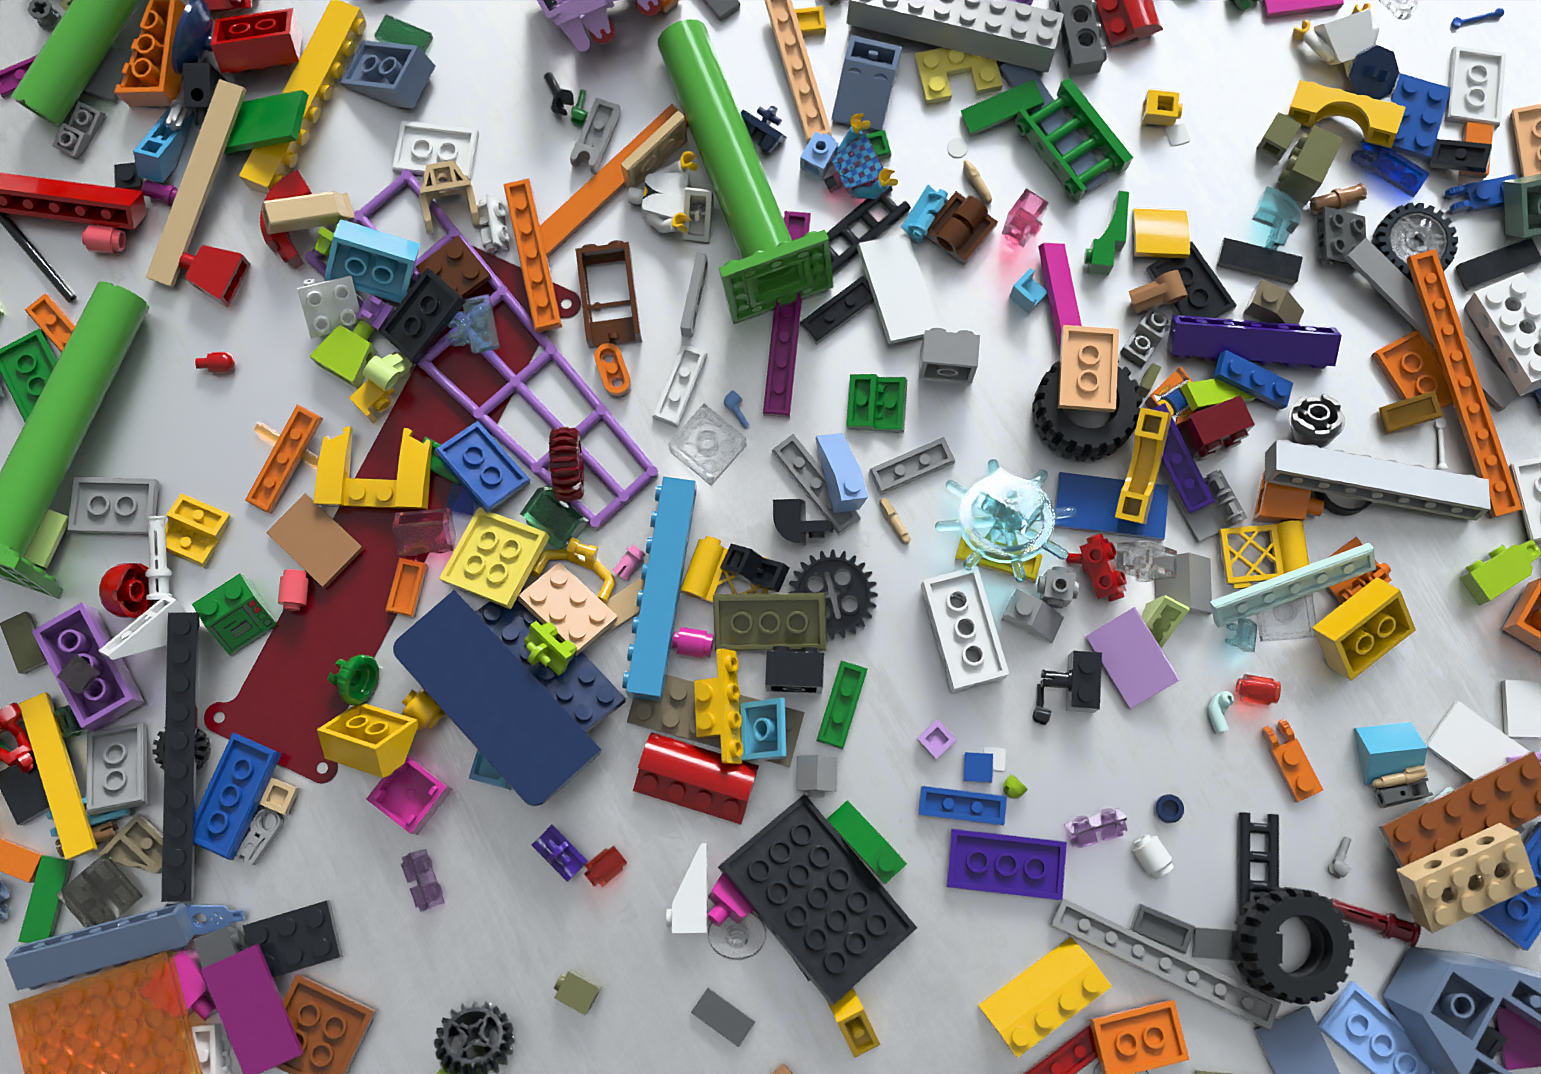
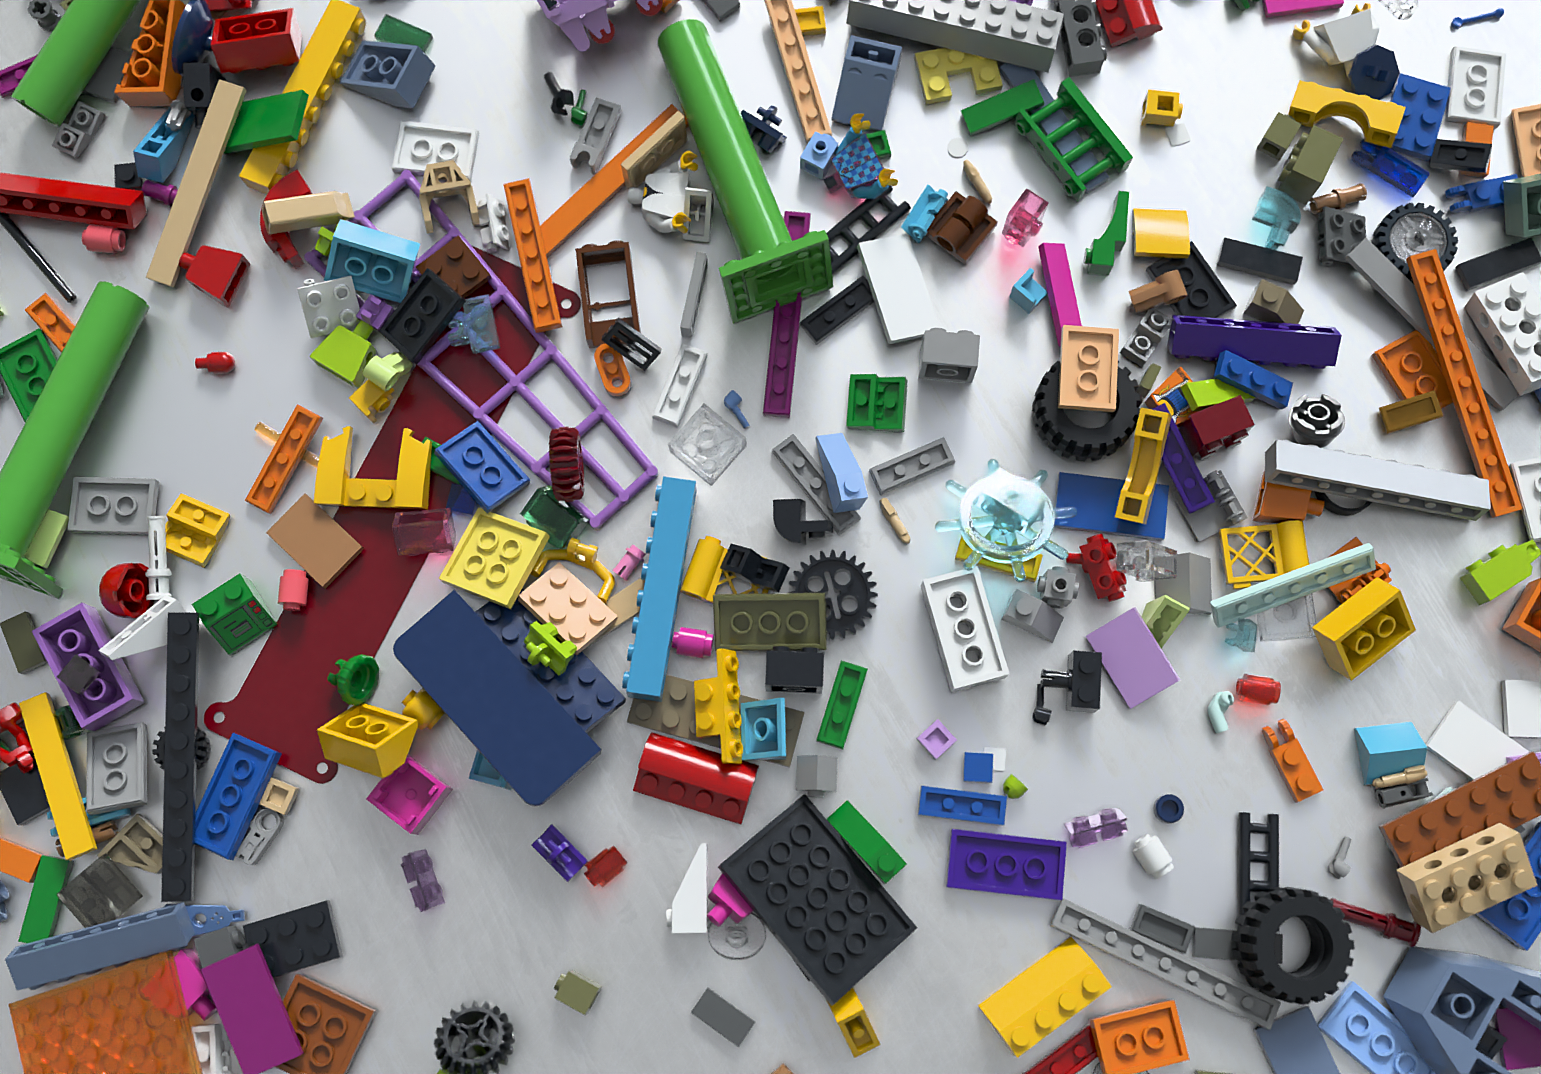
orange tile [386,558,428,618] -> none
white hinge [1434,418,1448,470] -> none
none -> black tile [601,317,662,371]

